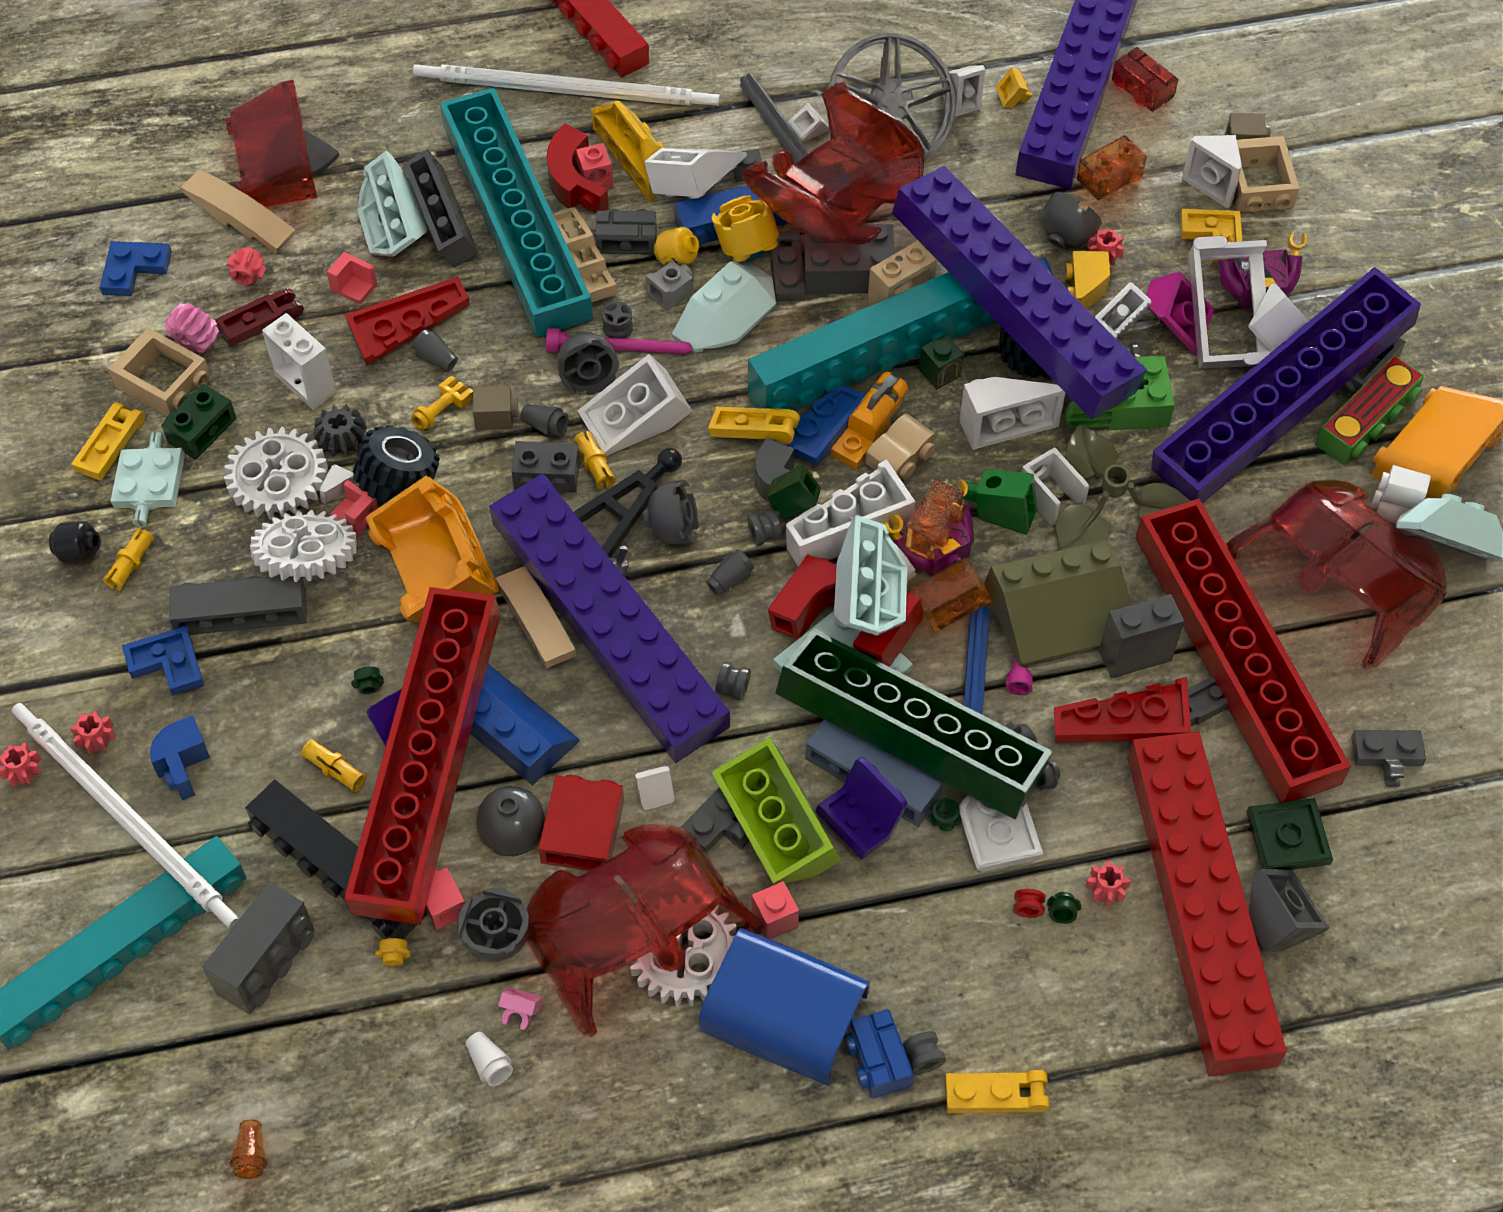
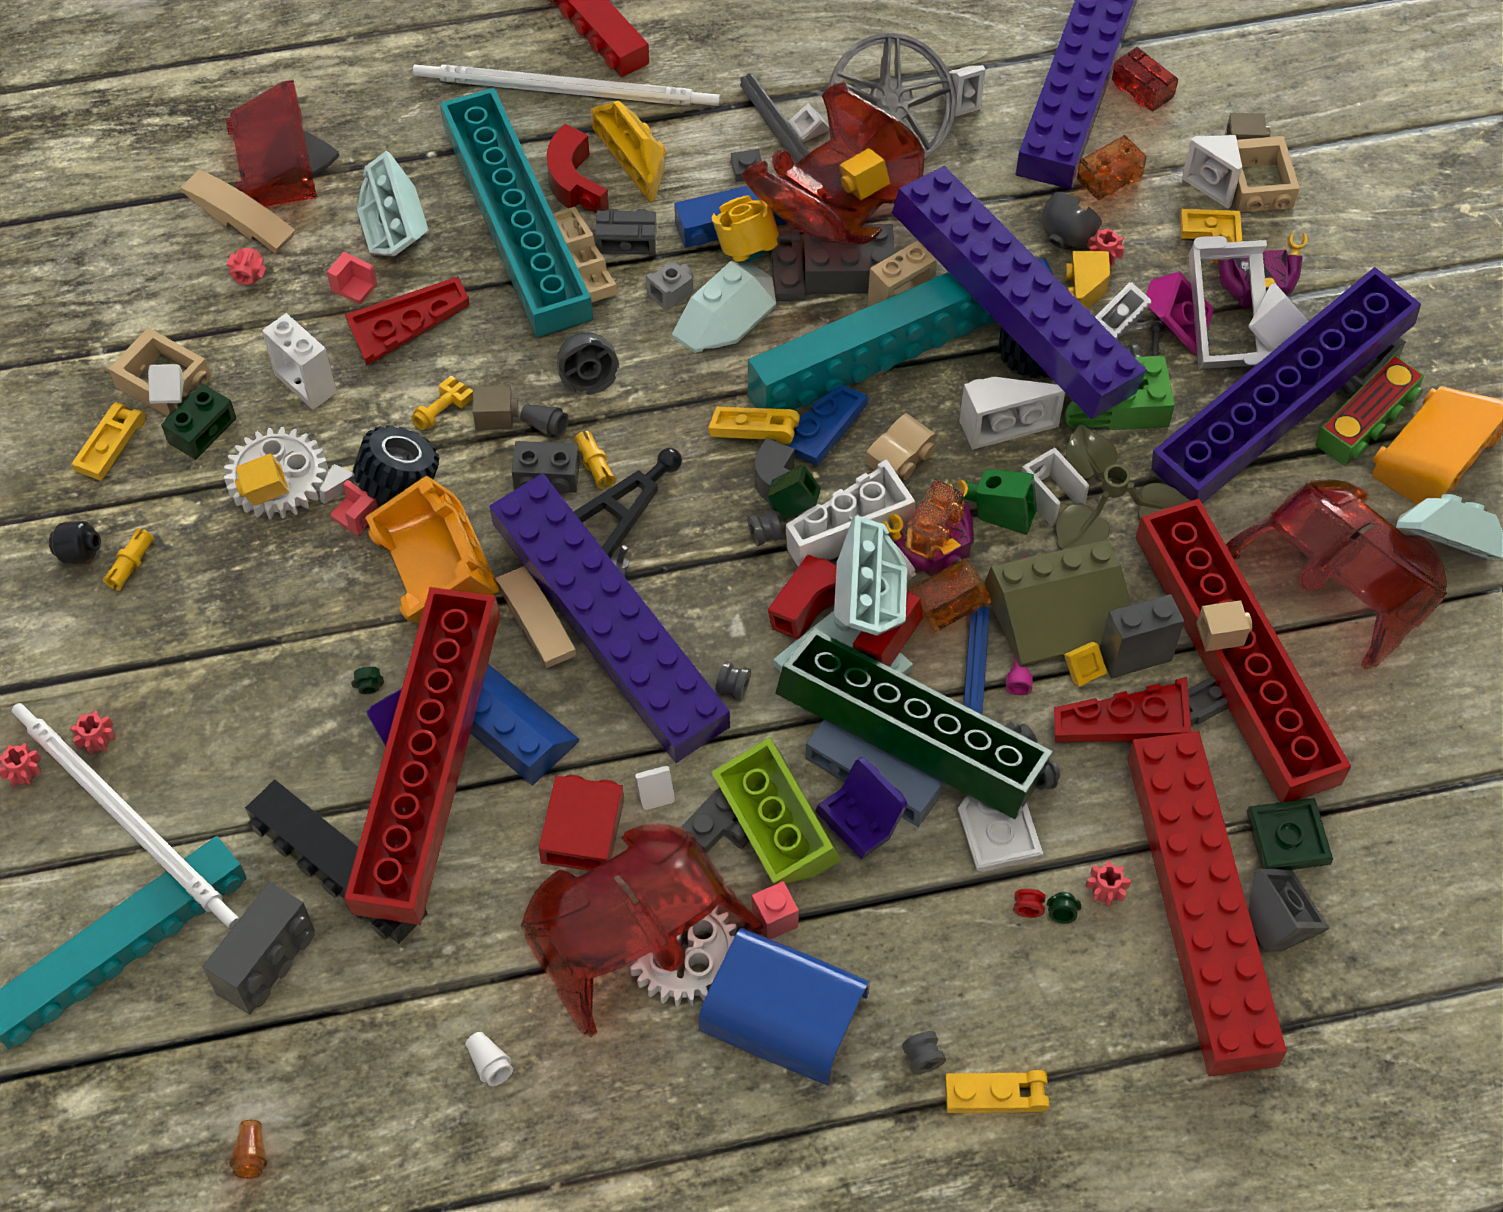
blue plate [100,241,172,296] -> none
light aqua plate [110,432,185,527] -> none
blue plate [122,626,205,696] -> none
blue brick [150,715,210,800] -> none
bright pink gear [164,303,219,353] -> none
dark grey brick [169,575,307,635] -> none
dark red hinge [215,288,304,347] -> none
white gear [250,510,357,582] -> none
yellow pin [301,739,367,792] -> none
dark grey gear [313,404,367,457] -> none
yellow plate [375,938,410,966] -> none
dark grey brick [403,149,479,268] -> none
dark grey cone [412,329,458,372] -> none
coral brick [426,867,465,930] -> none
dark grey cylinder [458,888,530,962] -> none
dark grey cylinder [477,786,545,857] -> none
bright pink tile [498,987,544,1030] -> none
dark pink piece [546,328,692,354] -> none
coral brick [576,143,613,189] -> none
white slope [577,354,692,456] -> none
dark grey wheel [602,302,633,339] -> none
dark grey cylinder [643,480,699,545] -> none
white slope [644,148,747,199] -> none
yellow head [654,227,699,266] -> none
dark grey cone [706,549,754,595] -> none
light orange plate [831,372,908,470] -> none
blue brick [844,1009,914,1099] -> none
dark green brick [919,334,964,390] -> none
dark green plate [928,798,962,831] -> none
yellow tile [995,67,1032,109] -> none
dark grey plate [1351,730,1426,787] -> none
white brick [1370,465,1431,524] -> none
none -> white slope [148,364,184,404]
none -> yellow brick [235,453,289,506]
none -> yellow brick [839,148,891,200]
none -> yellow plate [1064,642,1108,686]
none -> dark grey hinge [1150,322,1162,356]
none -> tan brick [1196,600,1252,651]

